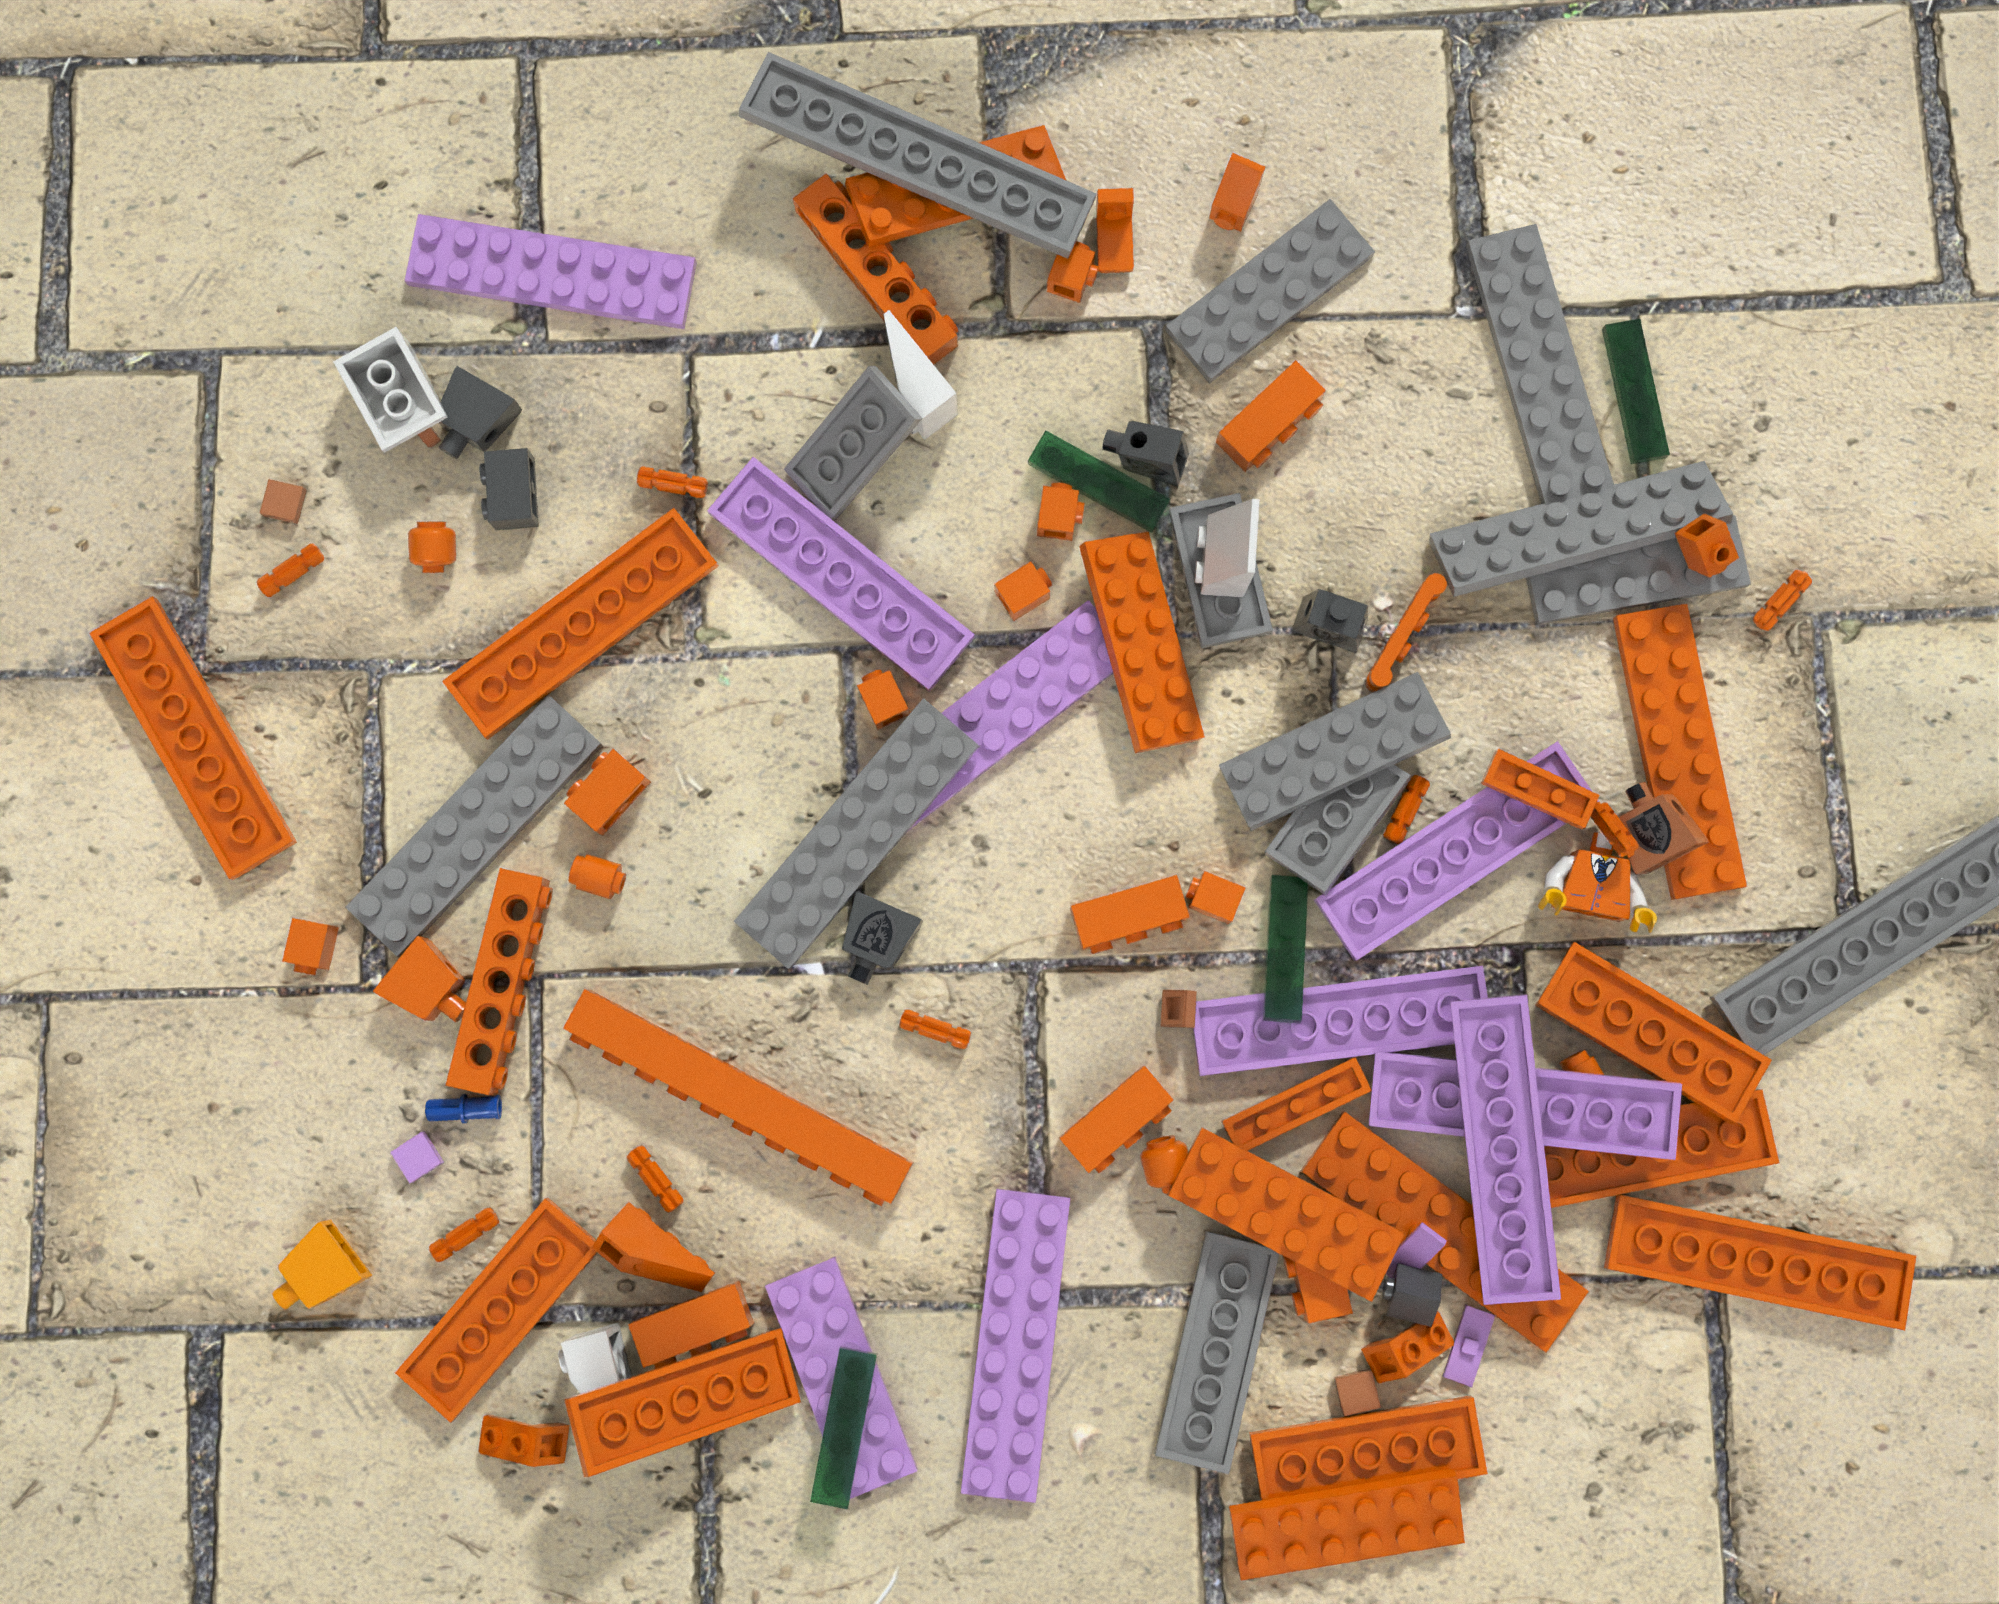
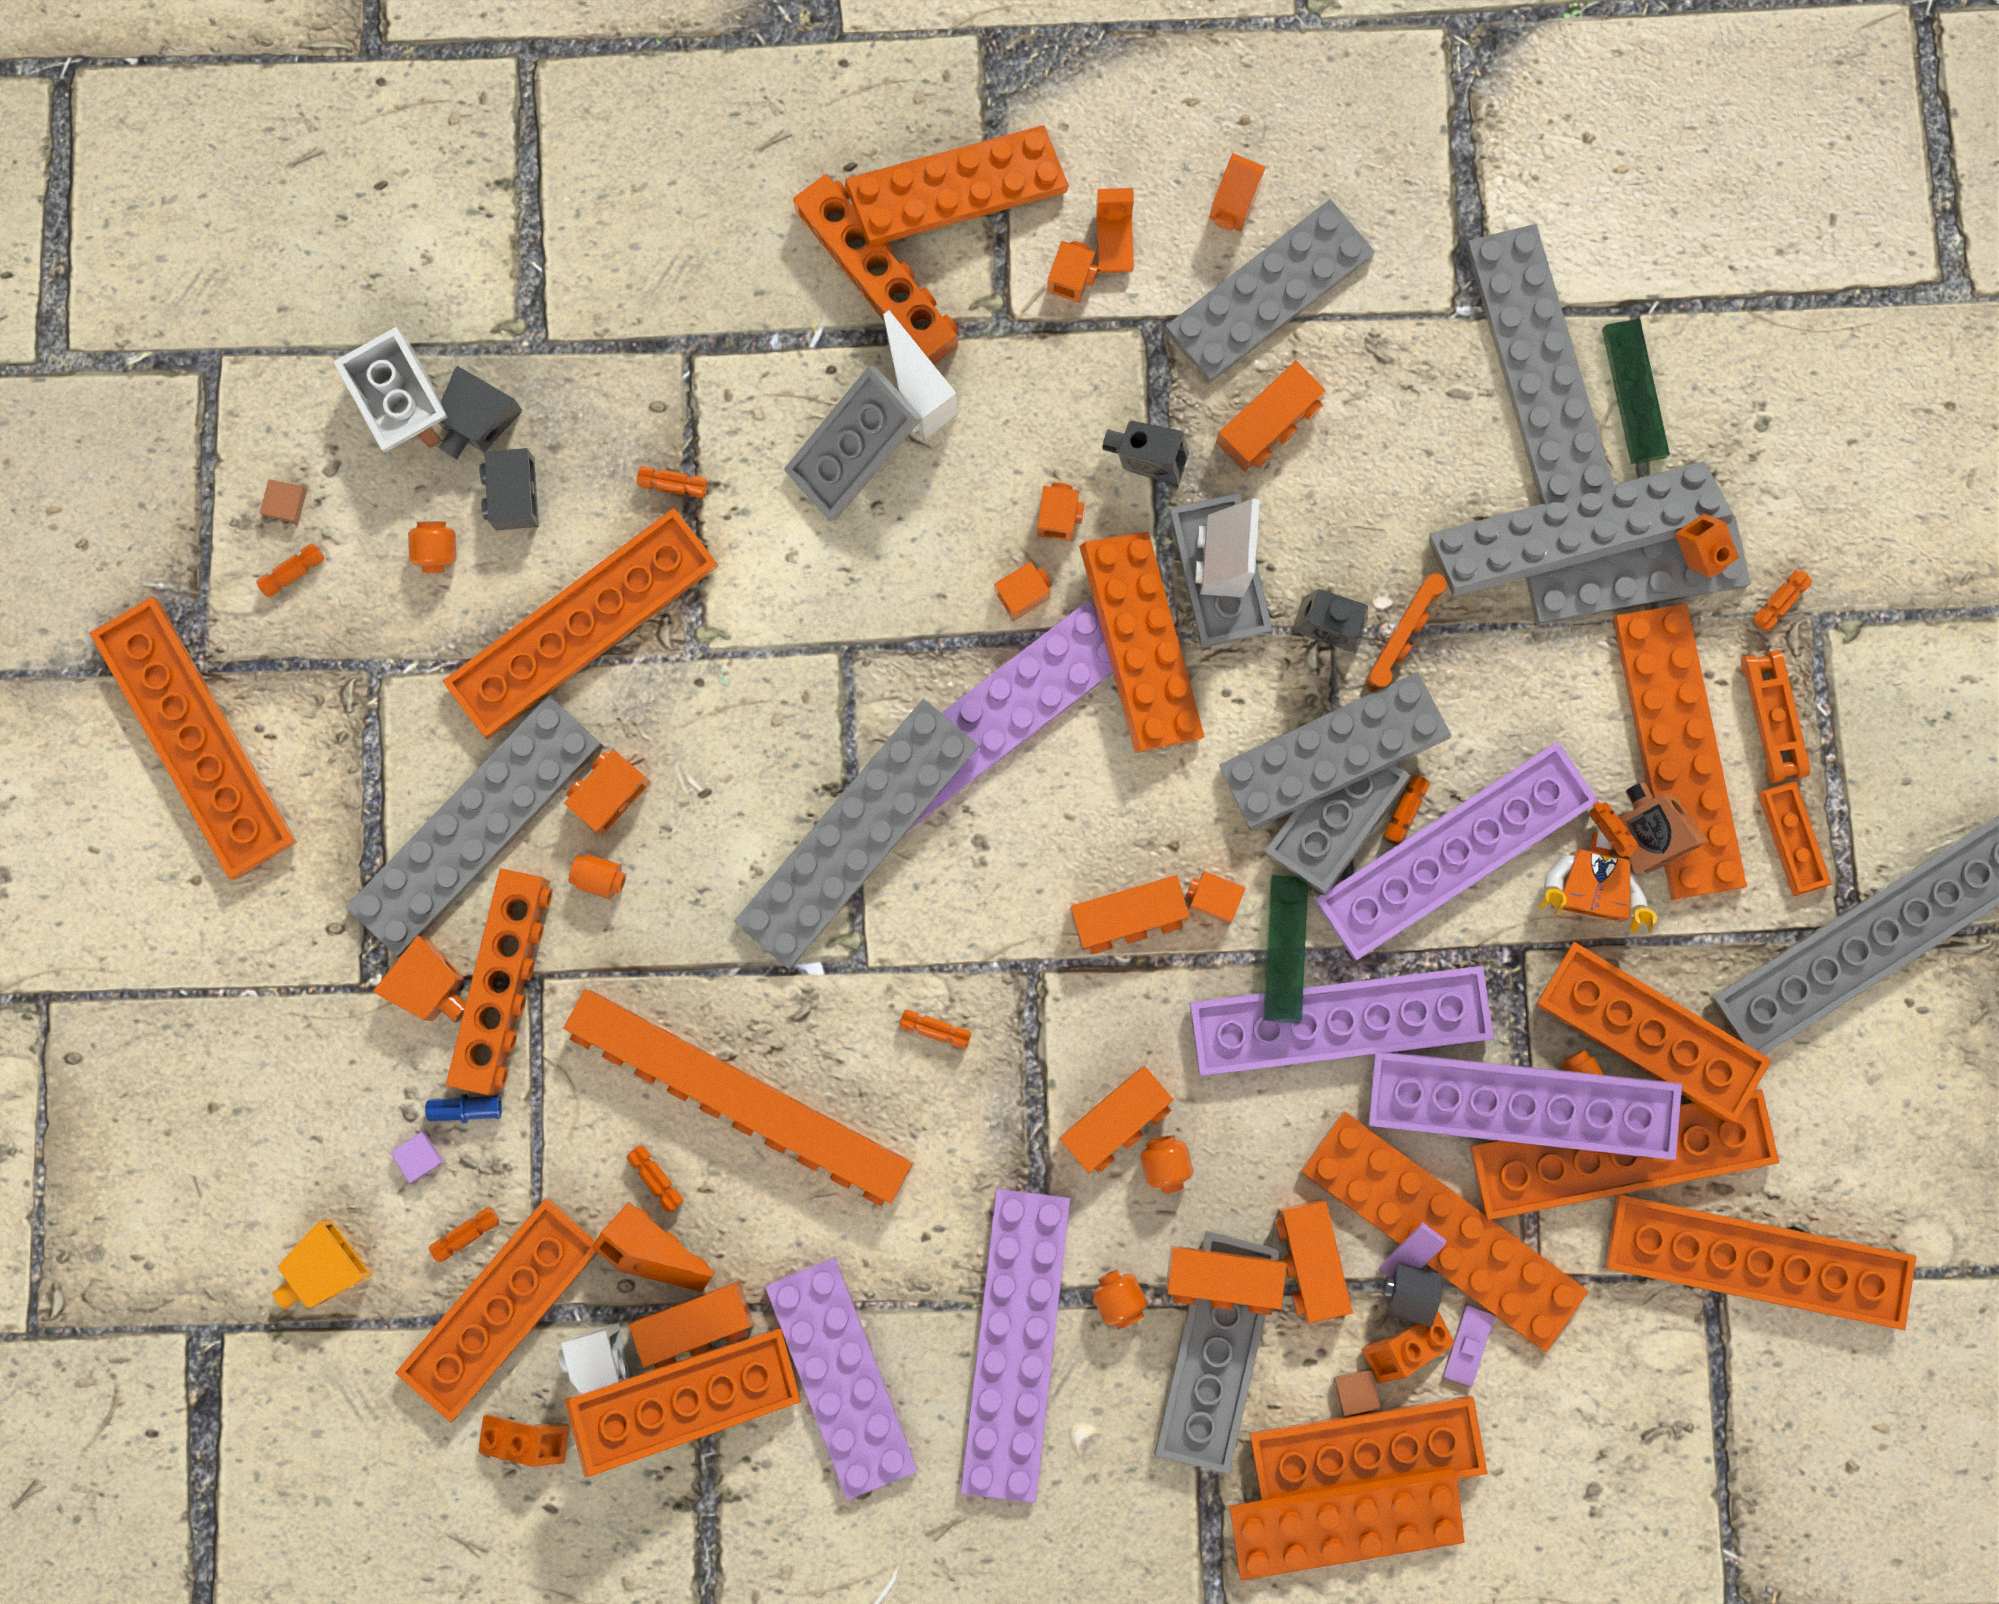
orange brick [282,918,339,975] -> none
lavender plate [405,214,697,329] -> none
lavender plate [707,457,975,692] -> none
light grey plate [739,52,1097,259] -> none
clear green plate [810,1346,878,1509] -> none
dark grey torso [842,891,923,985] -> none
orange brick [857,669,910,730] -> none
clear green plate [1028,430,1170,533] -> none
nougat tile [1161,990,1197,1028] -> none
orange plate [1167,1127,1405,1302] -> none
orange plate [1221,1057,1372,1151] -> none
lavender plate [1450,994,1561,1305] -> none
orange plate [1480,749,1600,830] -> none
none -> orange head [1092,1269,1147,1329]
none -> orange brick [1165,1245,1287,1315]
none -> orange plate [1741,650,1810,783]
none -> orange tile [1757,781,1832,896]

